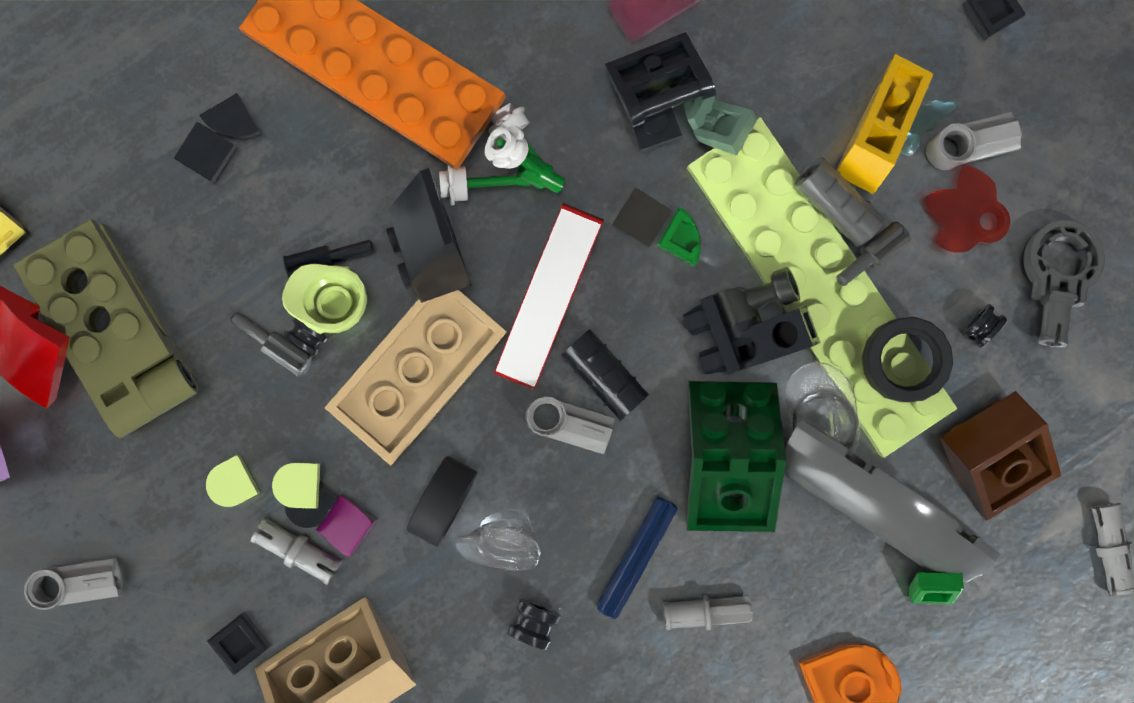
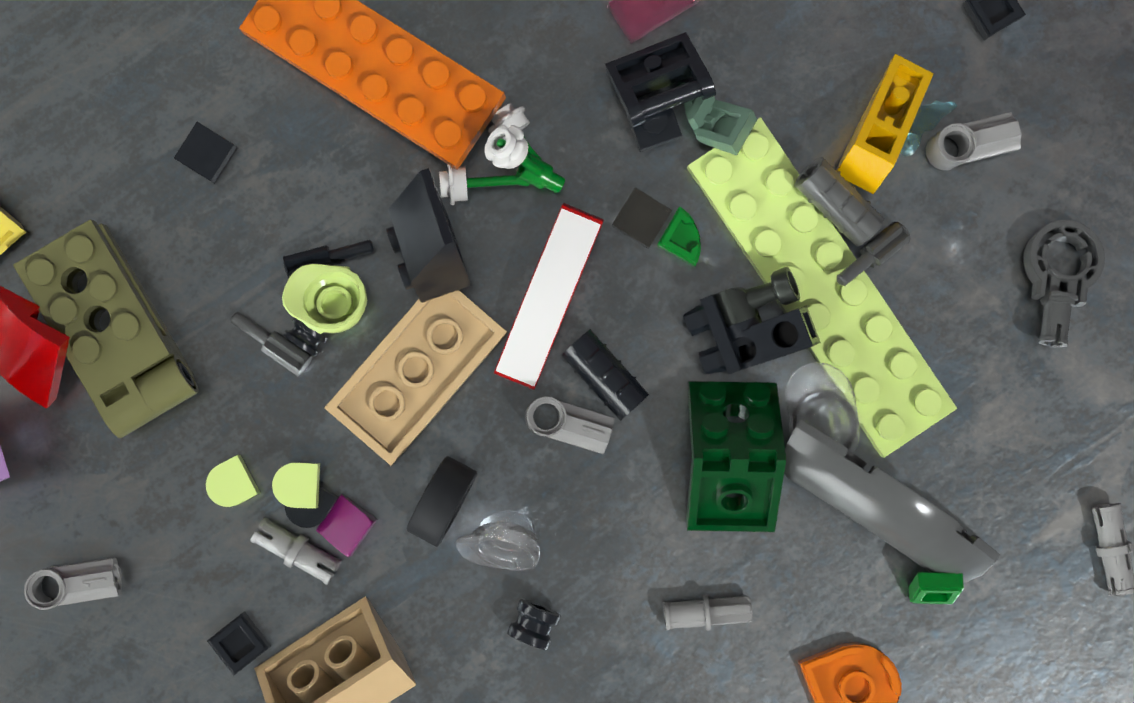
black tile [199,93,261,139] -> none
dark blue axle [597,497,677,619] -> none
black tyre [862,317,953,402] -> none
clear red plate [925,165,1010,253] -> none
reddish brown slope [940,391,1061,521] -> none
black bush [963,304,1007,348] -> none

